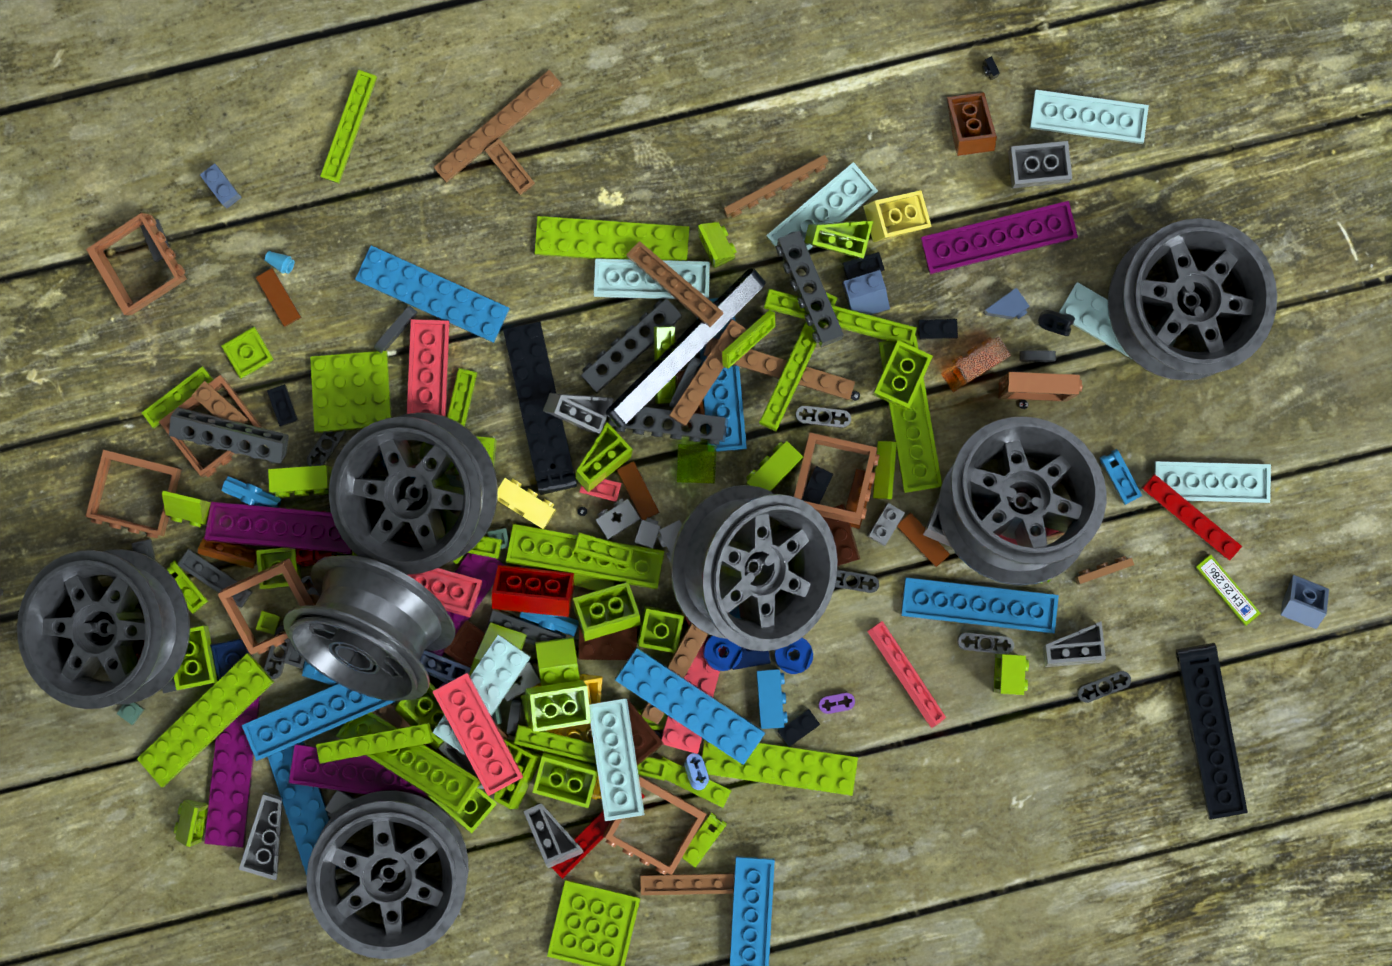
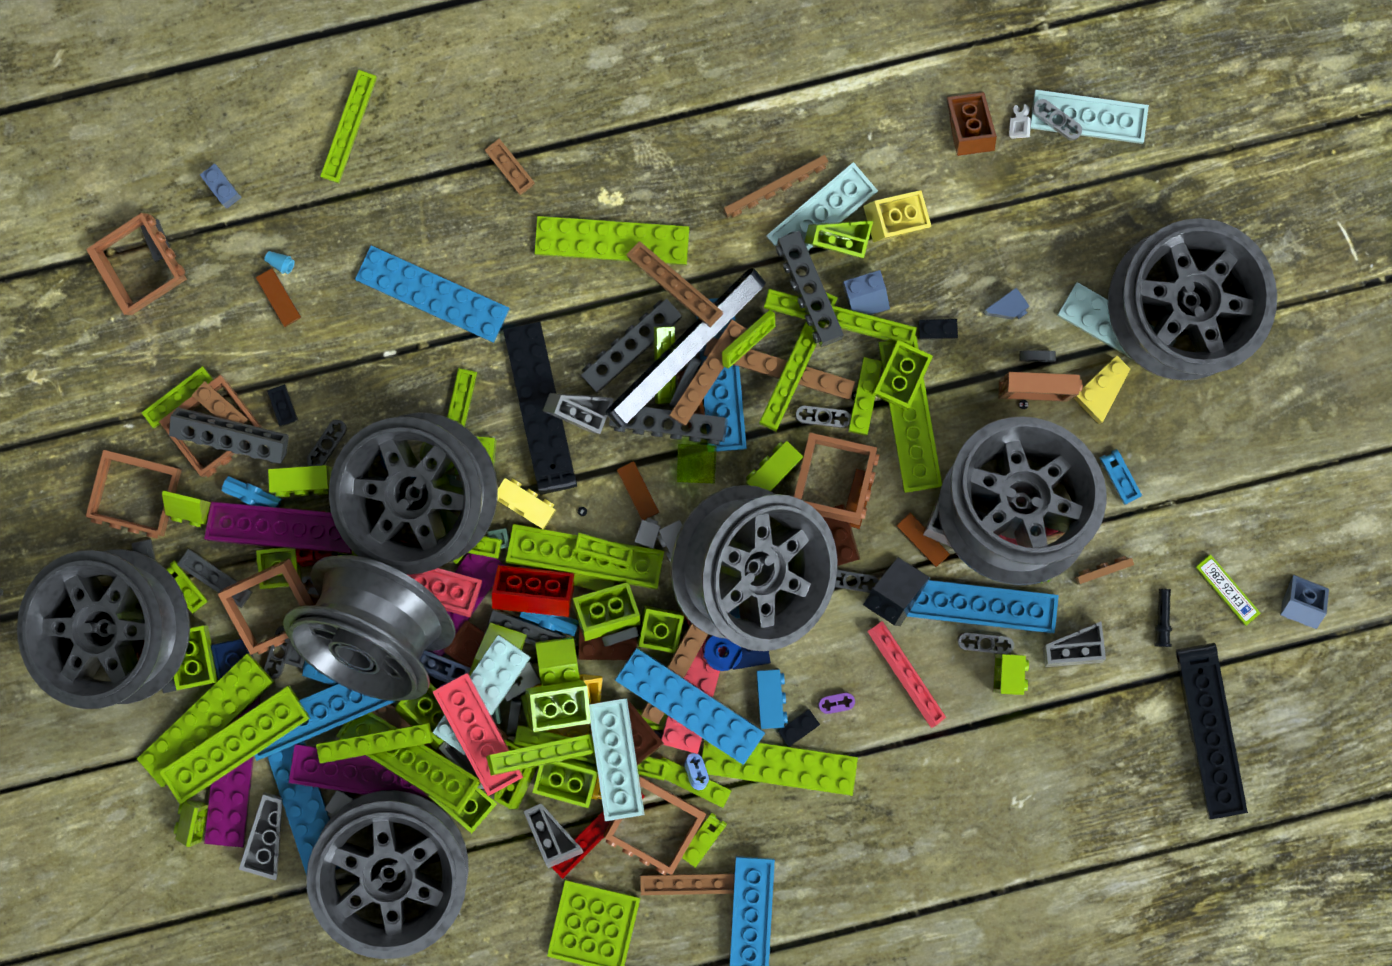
sand green plate [117,702,145,725] -> none
dark orange plate [198,536,257,568] -> none
lime tile [221,327,274,379] -> none
lime plate [256,611,281,635] -> none
lime plate [310,351,391,433] -> none
dark grey beam [374,306,418,354] -> none
coral plate [407,319,450,417] -> none
medium nougat plate [434,70,562,183] -> none
lime wedge [576,422,633,492] -> none
coral plate [580,479,622,502] -> none
light aqua plate [594,259,710,299] -> none
light grey brick [596,498,641,540] -> none
lime slope [698,222,737,269] -> none
blue plate [775,638,813,674] -> none
black plate [802,466,833,504] -> none
black plate [842,252,885,280] -> none
light grey brick [867,503,905,546] -> none
lime tile [873,441,897,499] -> none
magenta plate [920,201,1078,275] -> none
clear orange wedge [941,336,1011,393] -> none
black plate [982,56,1000,80] -> none
light grey brick [1008,141,1072,188] -> none
black plate [1038,310,1075,336] -> none
dark grey beam [1077,671,1131,703] -> none
red plate [1141,473,1242,561] -> none
light aqua plate [1154,461,1271,503] -> none
none -> lime plate [159,686,310,804]
none -> lime plate [486,734,595,776]
none -> dark grey beam [602,627,639,647]
none -> lime plate [848,357,882,436]
none -> black slope [863,557,931,626]
none -> white plate [1009,104,1031,139]
none -> light grey beam [1033,99,1082,141]
none -> light yellow wedge [1074,356,1130,424]
none -> black pin [1154,589,1172,647]

